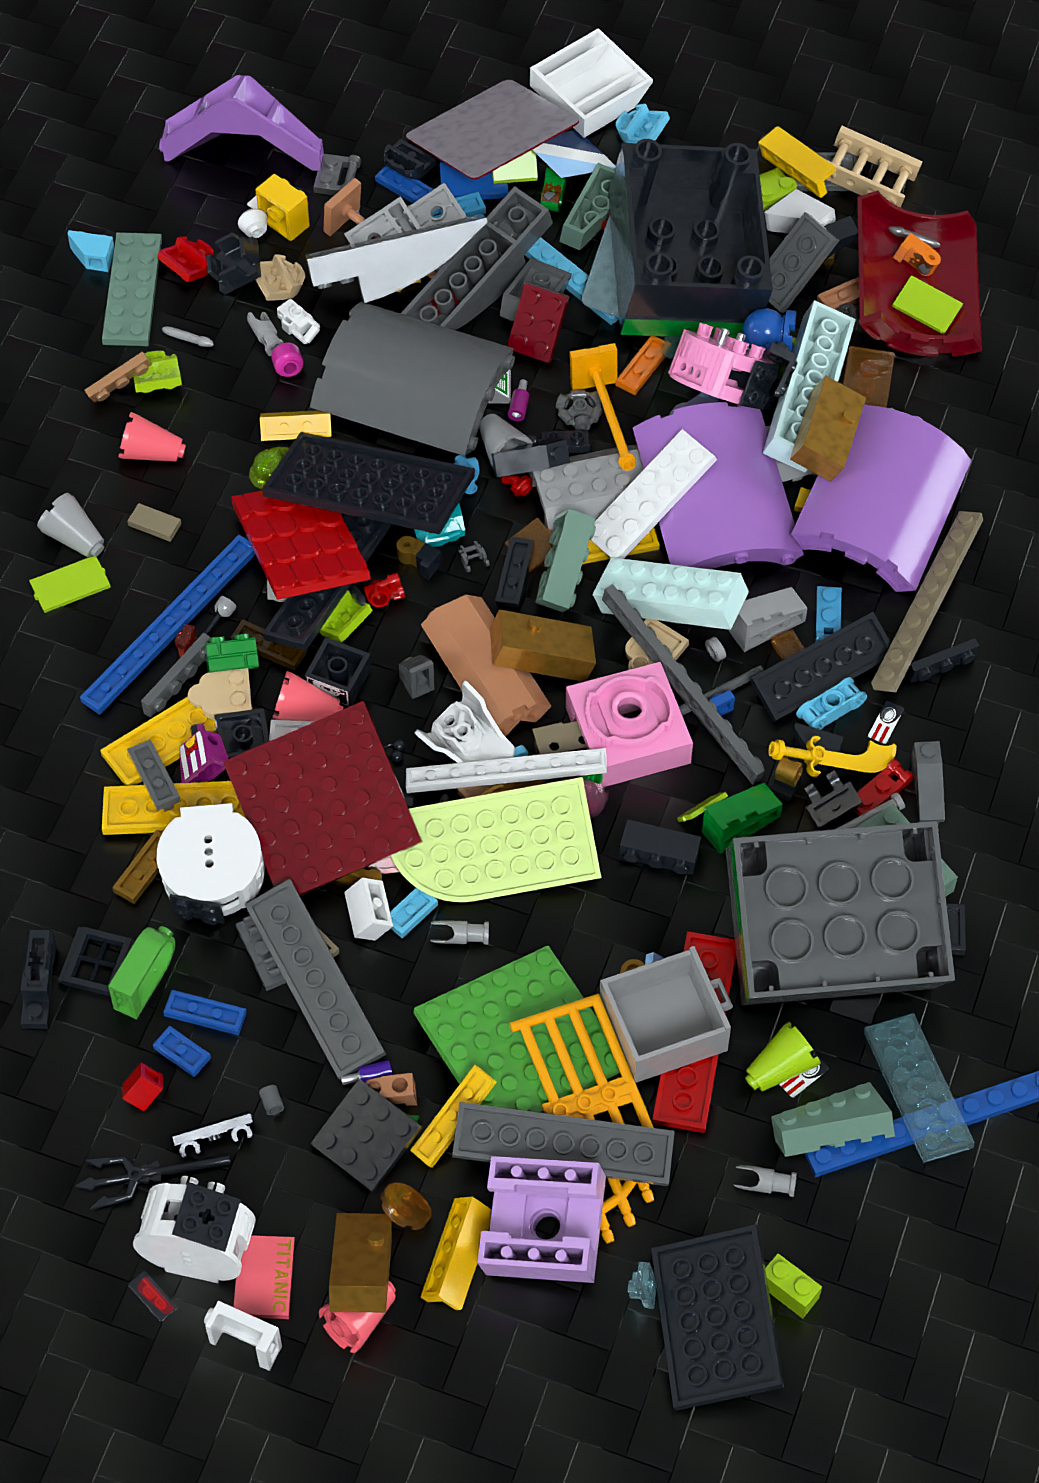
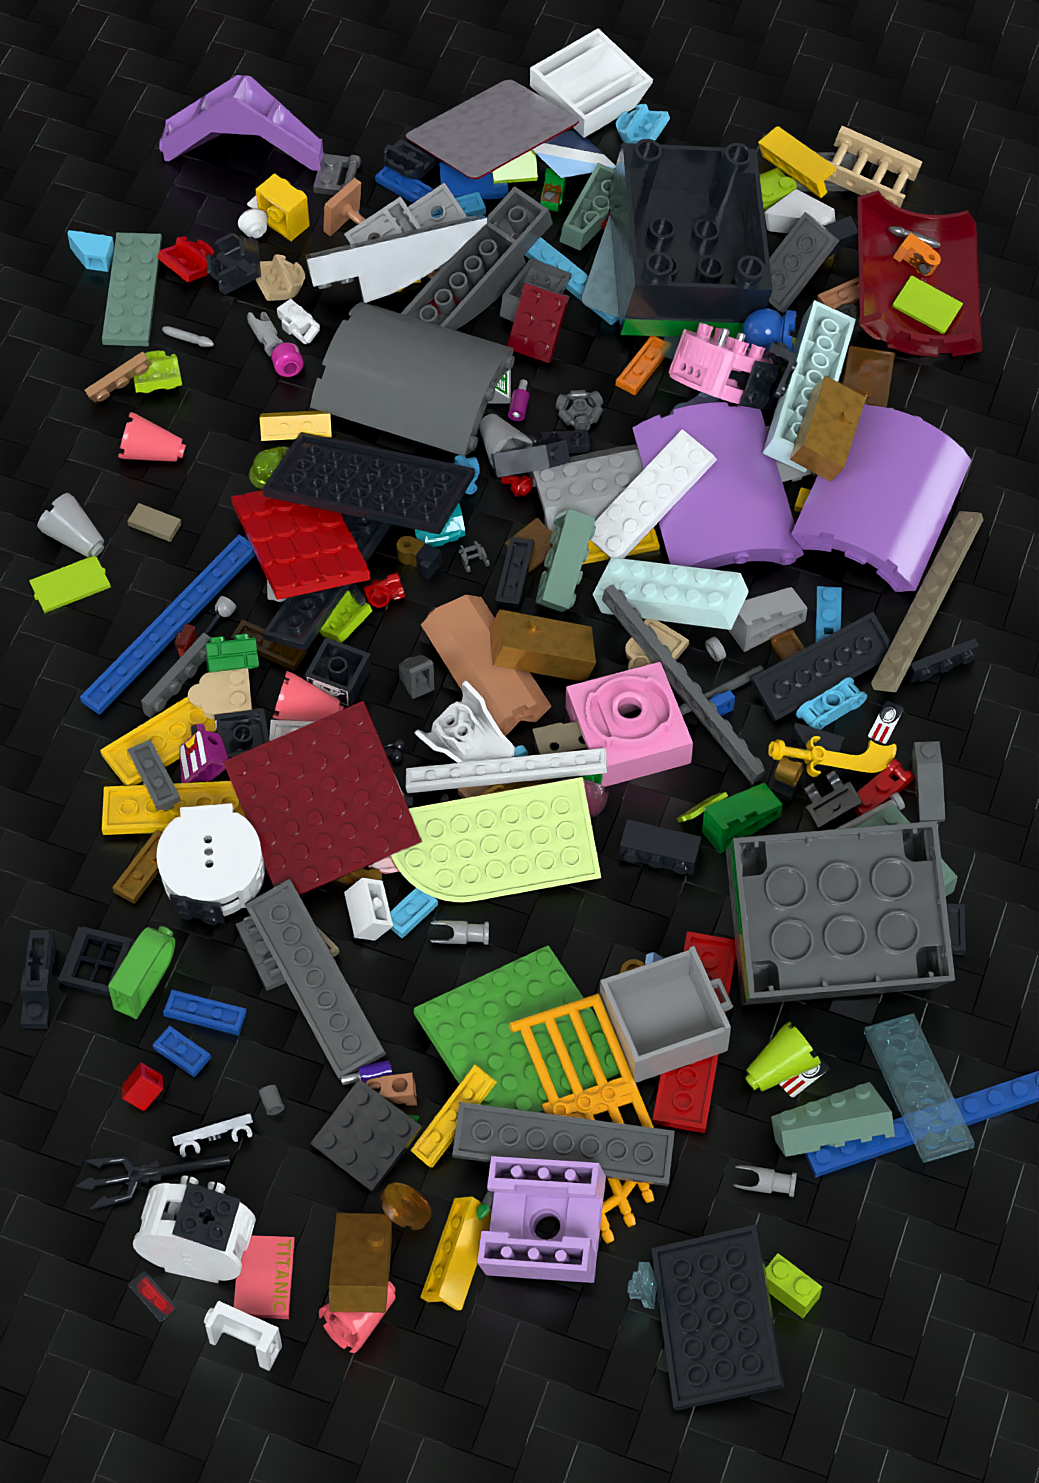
light orange tile [570,343,636,471] -> none
none -> piece [476,1190,494,1220]

